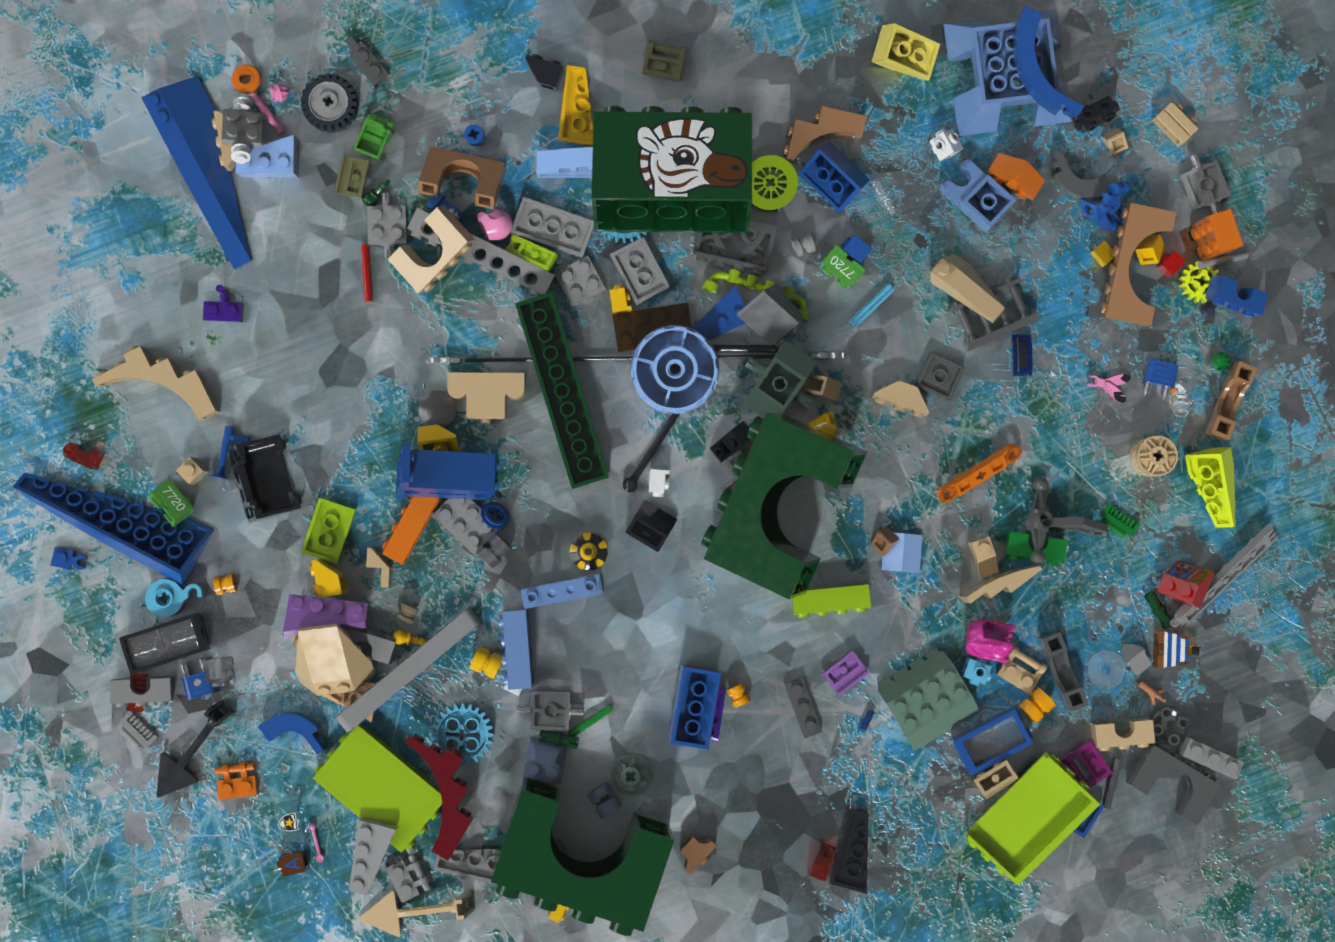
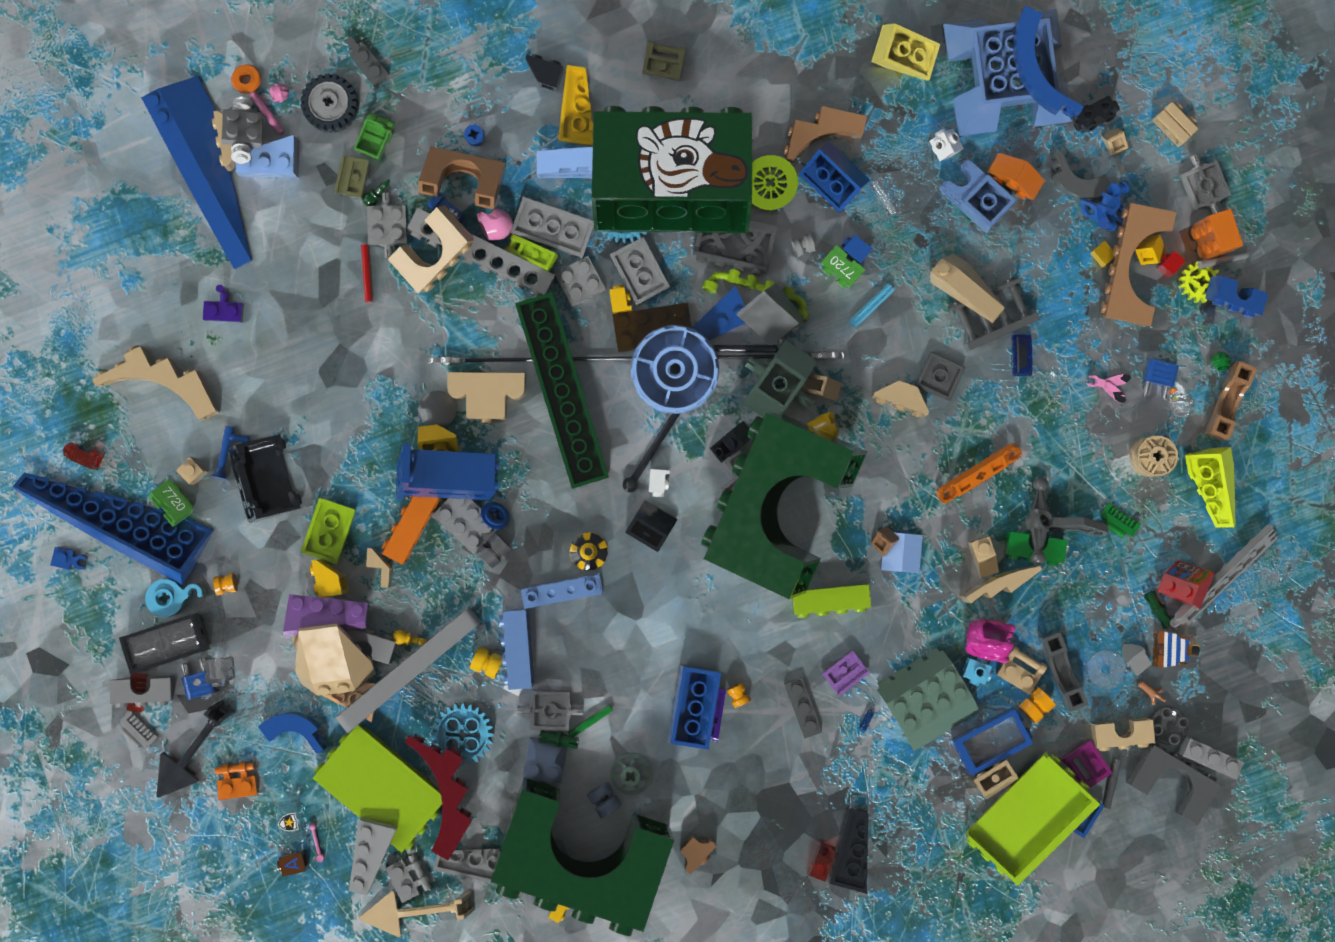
dark tan wheel [395,602,419,624] -> none

